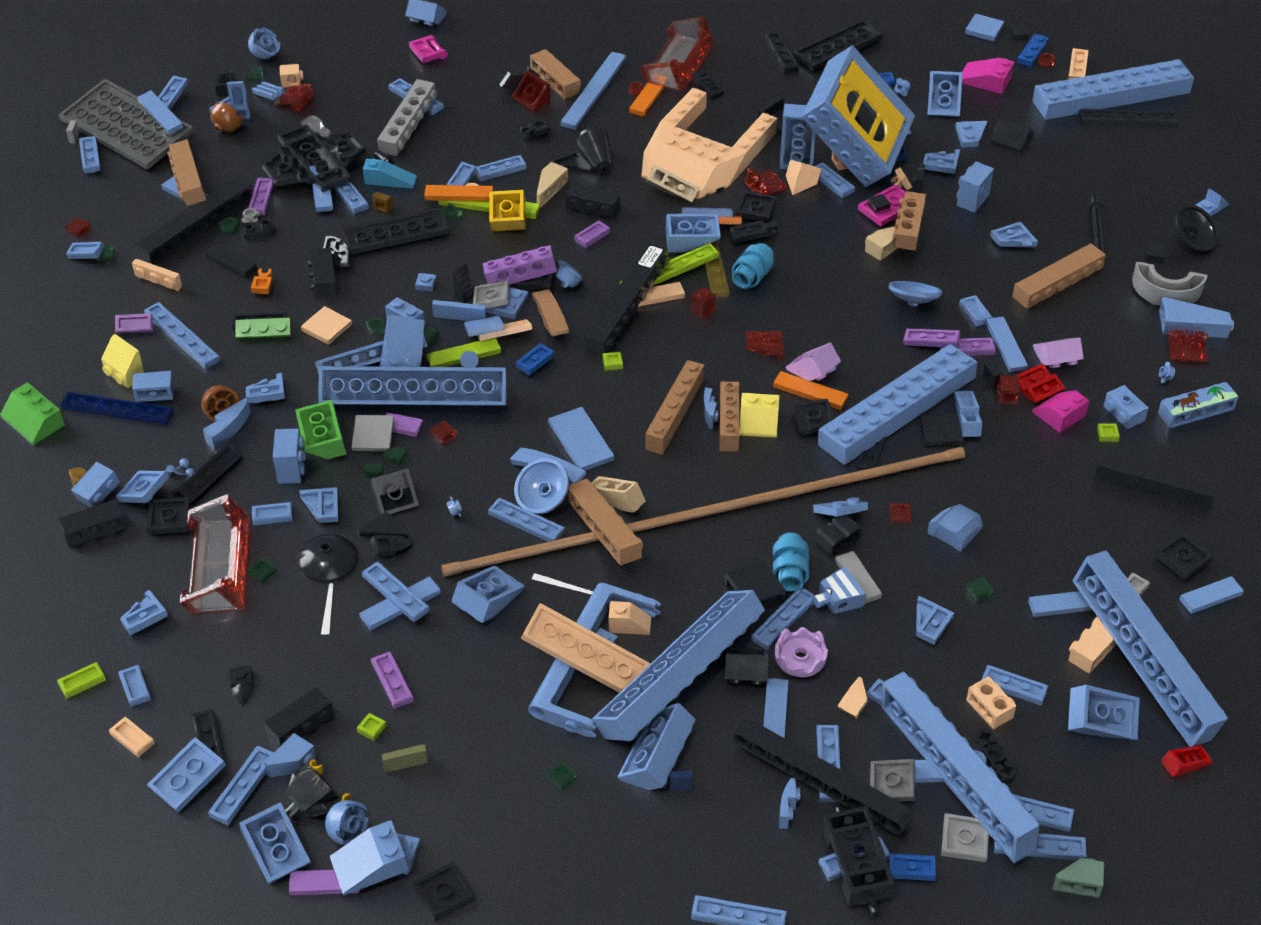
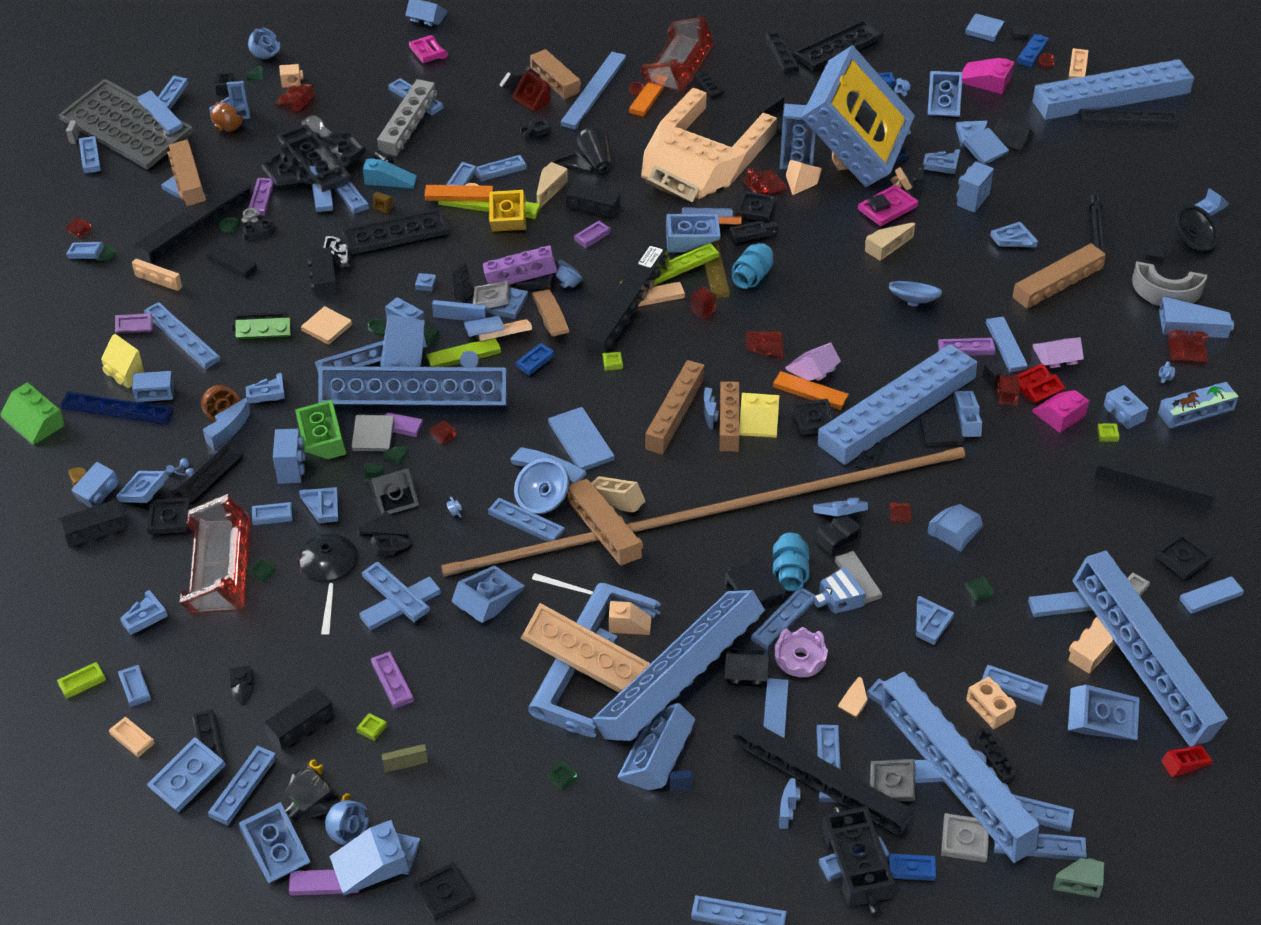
orange plate [251,268,272,294] -> none
medium blue tile [252,81,285,100] -> none
medium blue slope [264,733,316,777] -> none
clear green tile [442,203,462,221] -> none
medium blue tile [815,162,855,198] -> none
medium nougat brick [893,191,926,251] -> none
medium lavender tile [903,329,961,347] -> none
medium blue tile [959,295,993,327] -> none
none -> medium blue tile [963,128,1009,165]

